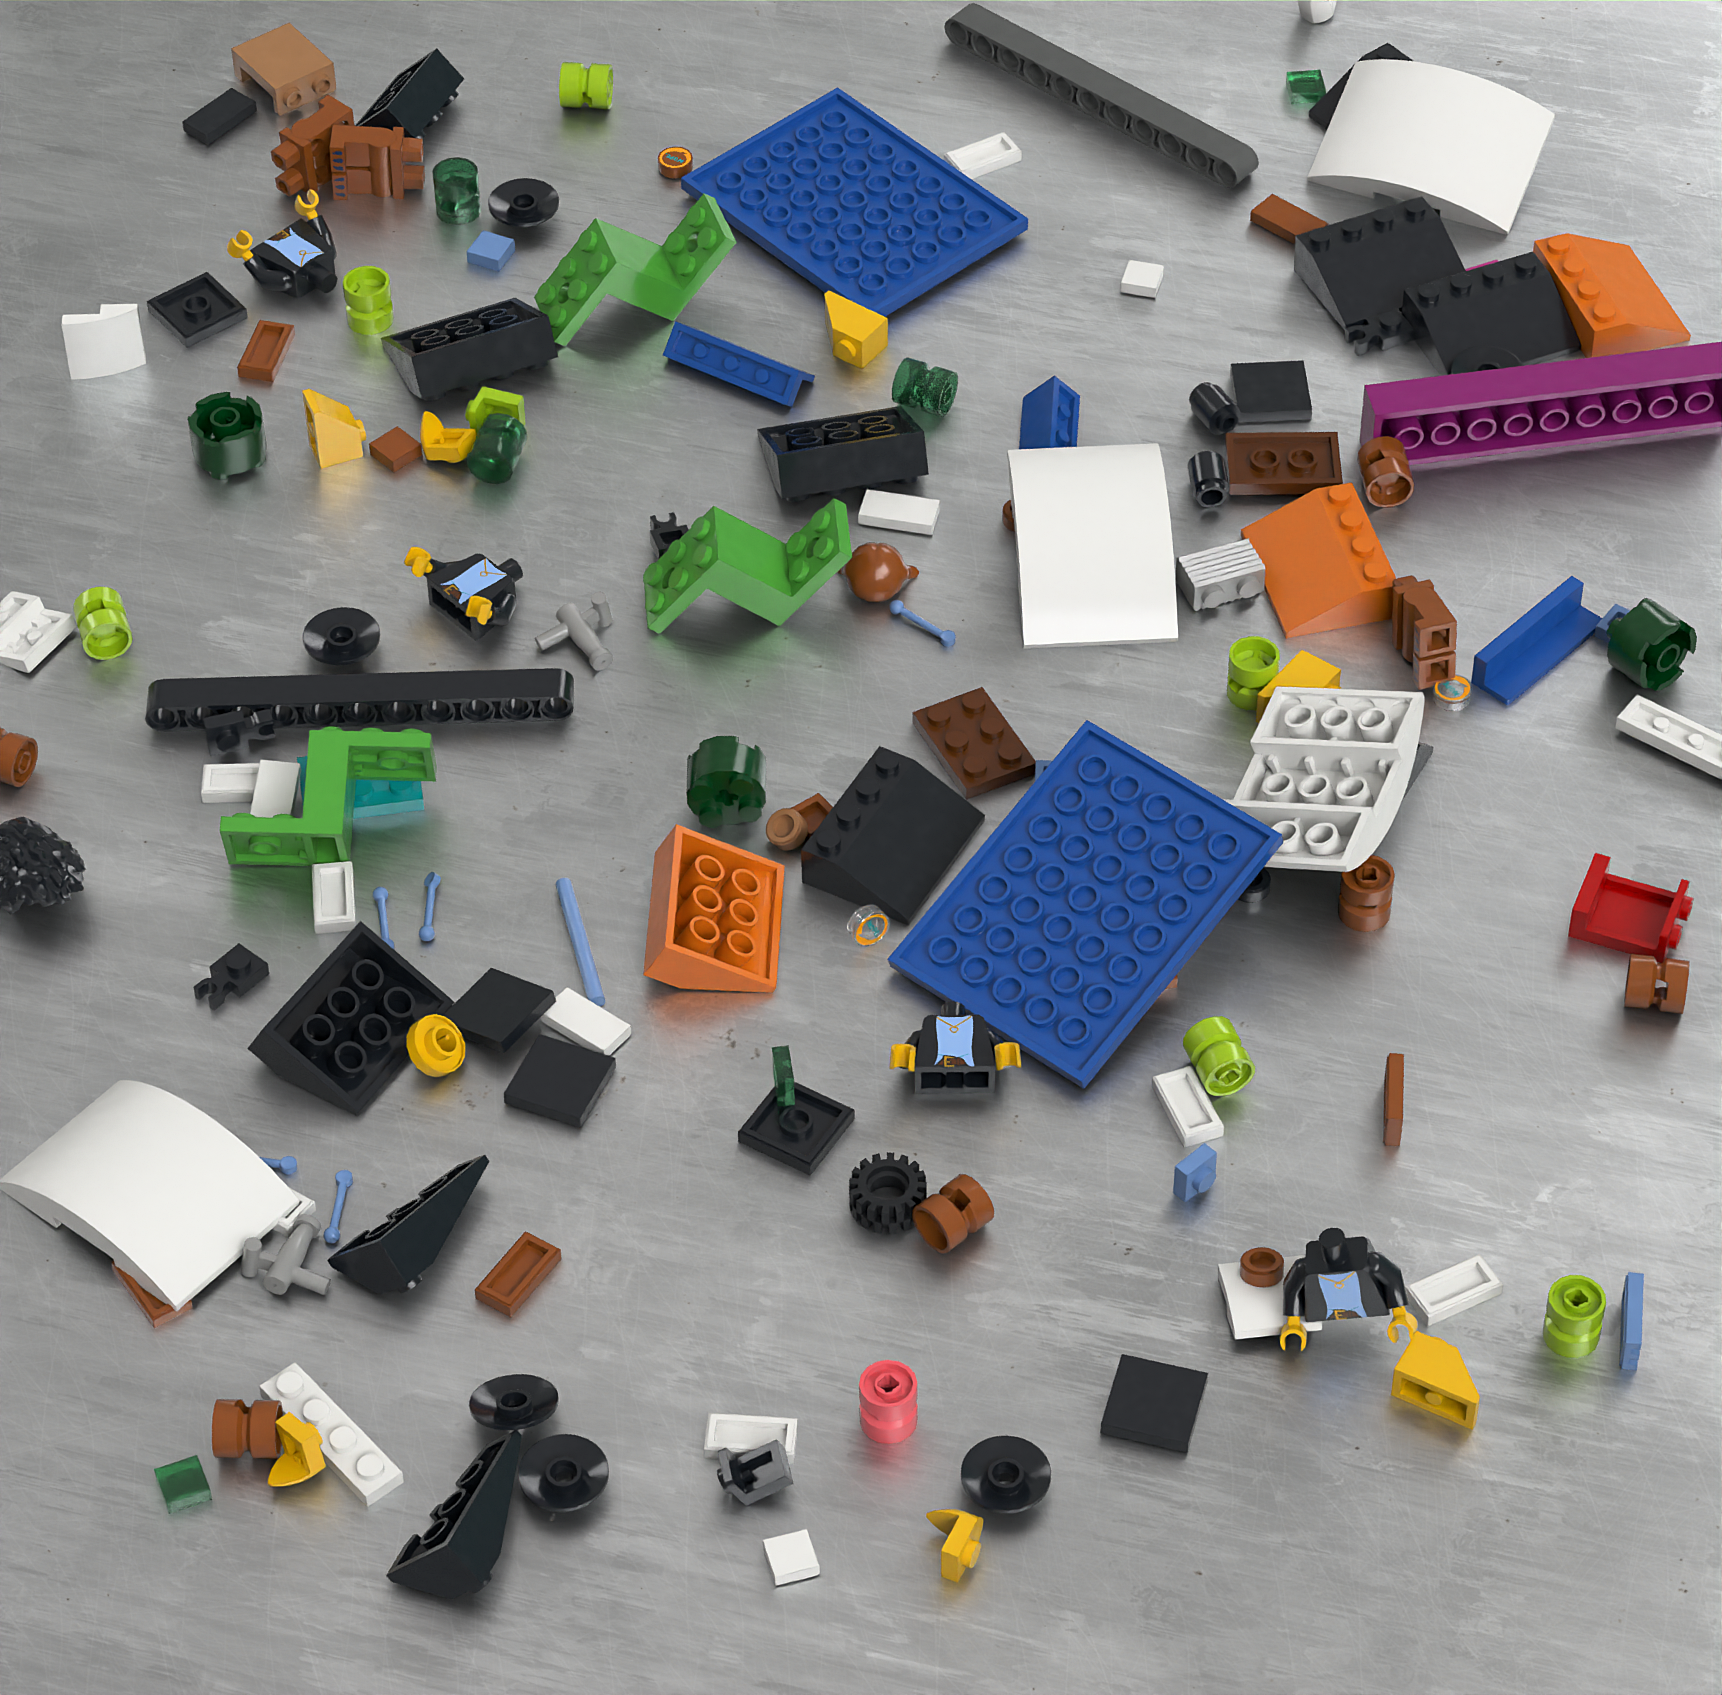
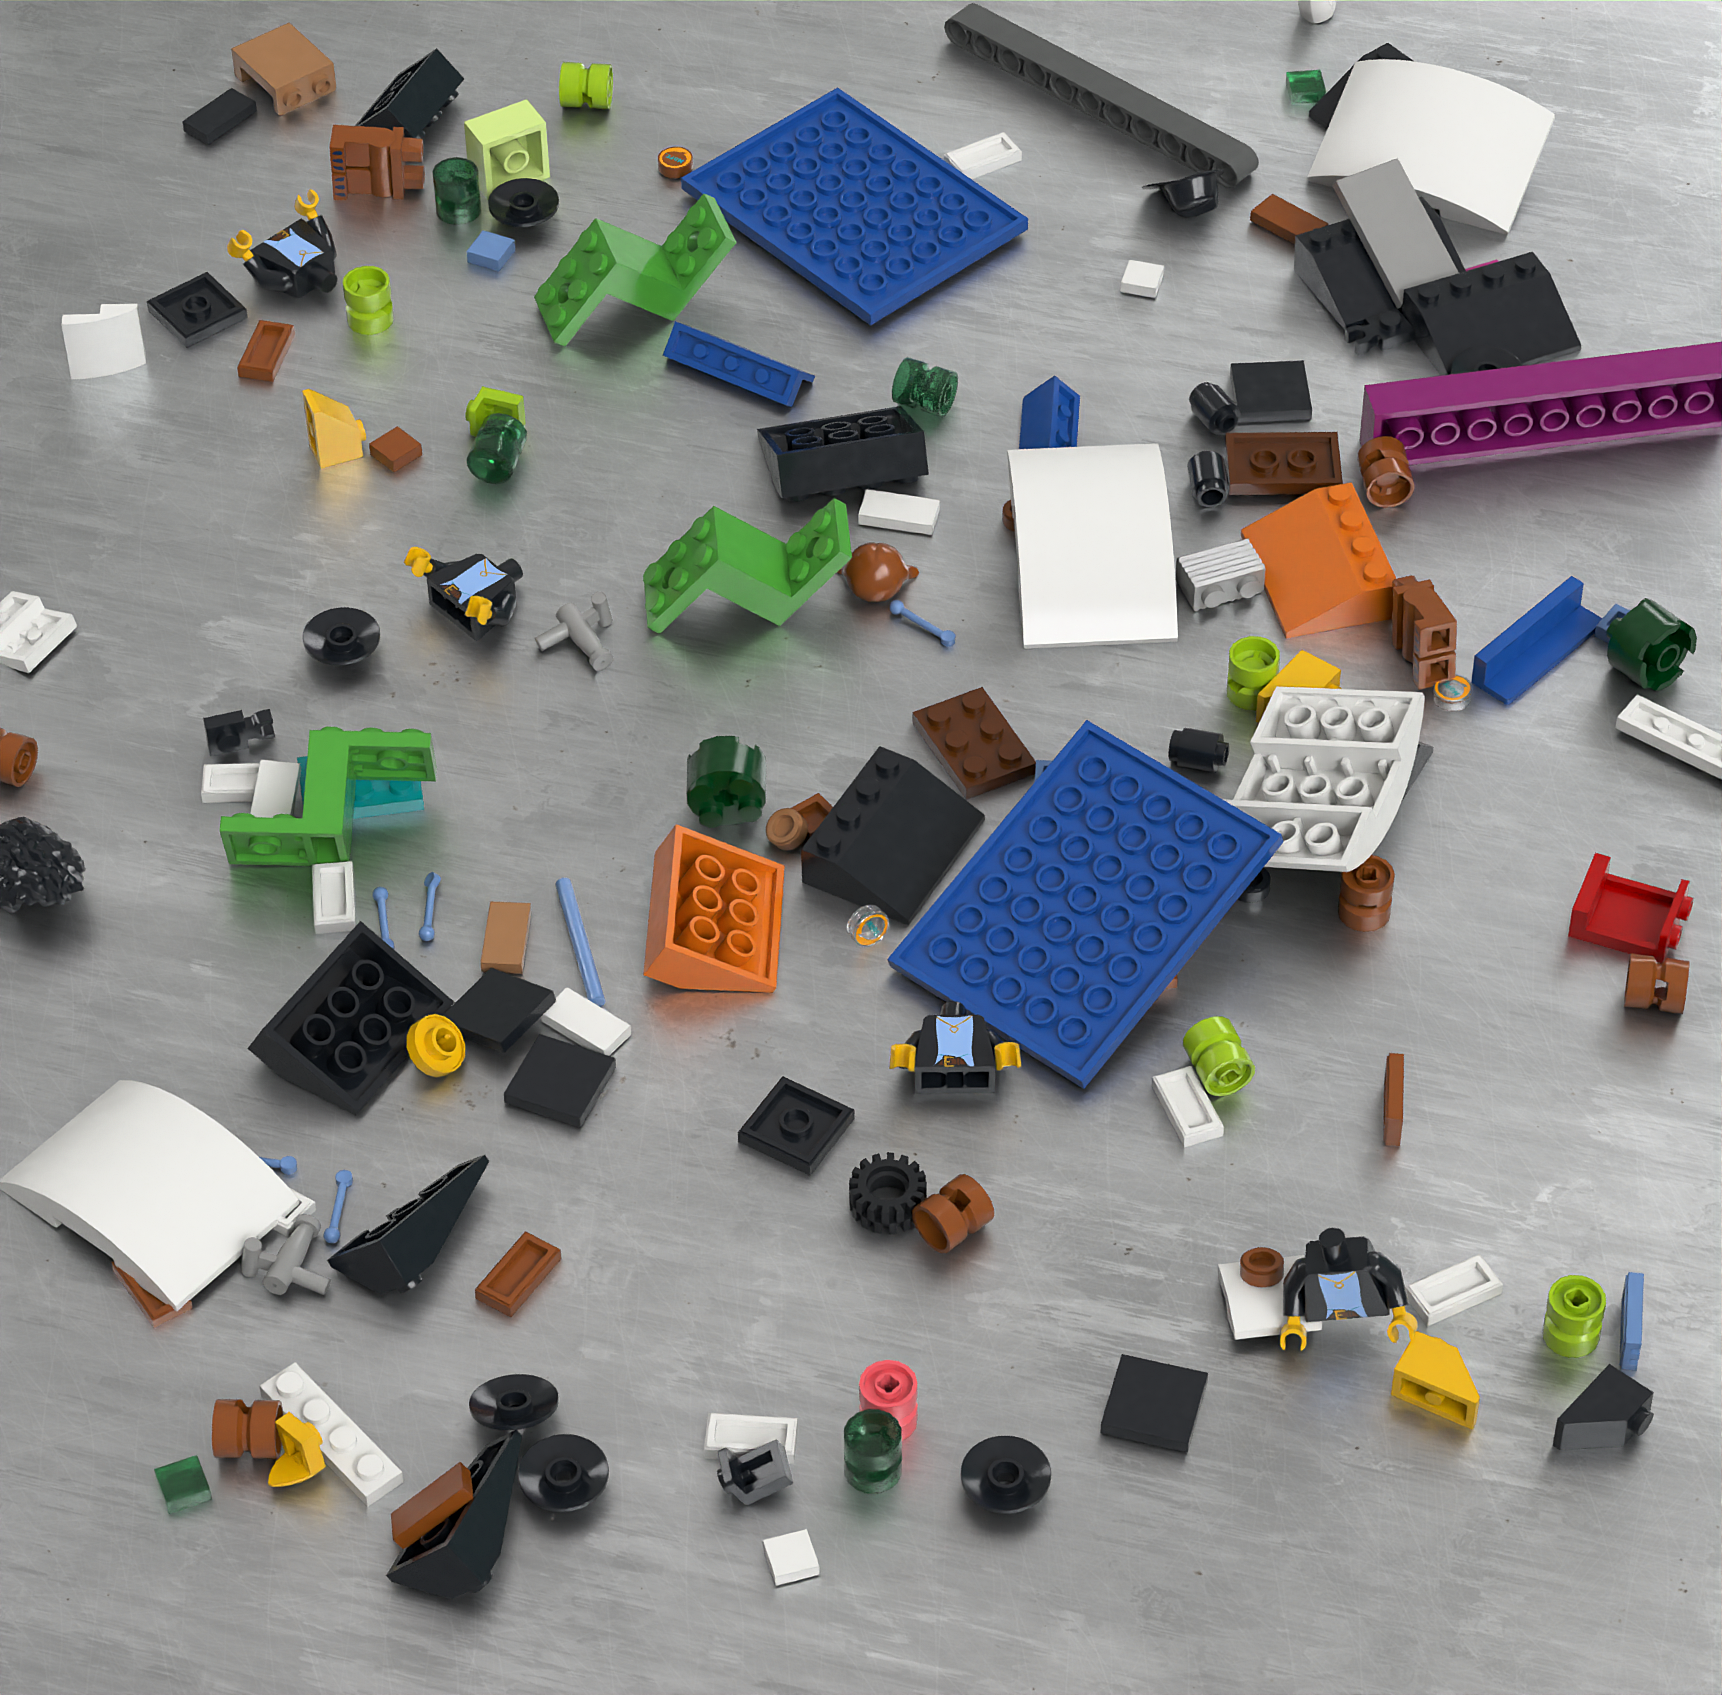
lime wheel [73,586,133,660] -> none
black beam [145,668,574,732] -> none
dark green brick [187,392,267,480] -> none
black plate [193,943,269,1011] -> none
dark orange hips [271,95,355,197] -> none
black slope [381,298,558,401] -> none
yellow plate [420,411,479,463] -> none
black plate [650,512,689,559] -> none
clear green tile [772,1045,795,1106] -> none
yellow slope [824,291,888,369] -> none
yellow plate [926,1509,983,1583] -> none
medium blue plate [1173,1143,1217,1203] -> none
orange slope [1533,233,1691,358] -> none
none -> dark orange tile [391,1462,473,1549]
none -> yellowish green brick [464,99,550,200]
none -> medium nougat tile [481,901,532,974]
none -> clear green wheel [844,1409,902,1494]
none -> black piece [1142,169,1224,218]
none -> black brick [1168,727,1229,773]
none -> light grey tile [1333,158,1459,309]
none -> black slope [1553,1364,1654,1450]

